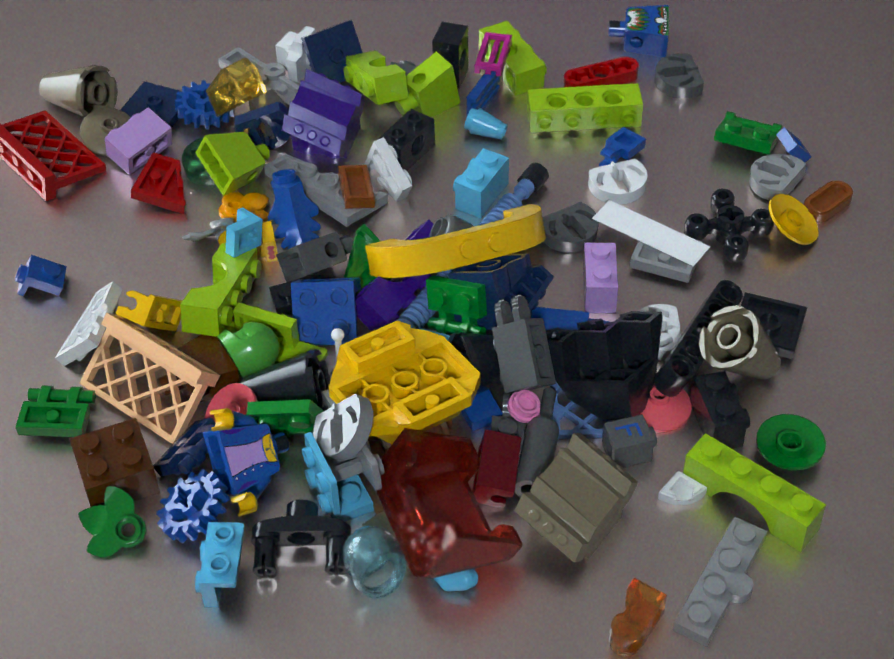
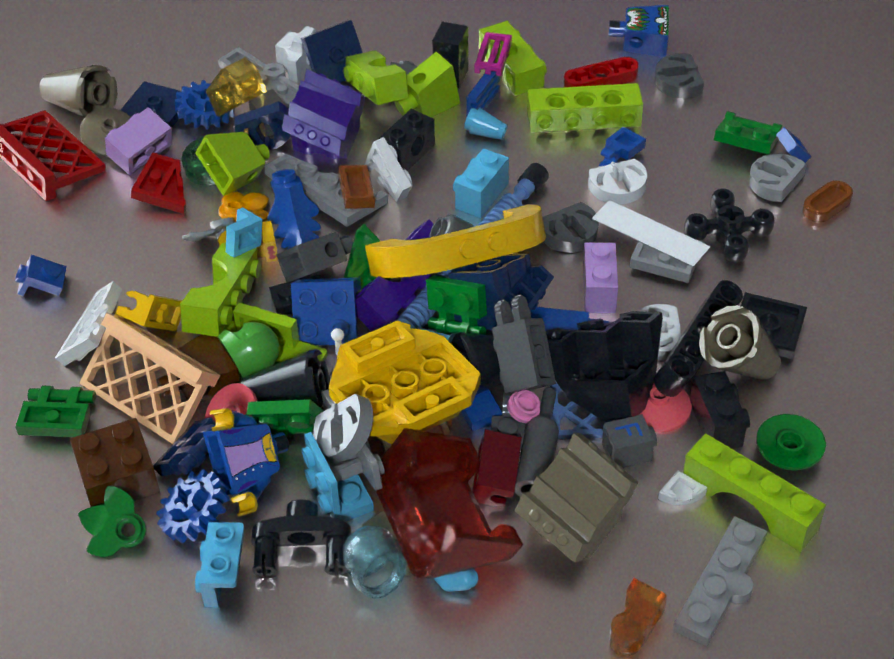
yellow dish [769,194,819,245] -> none

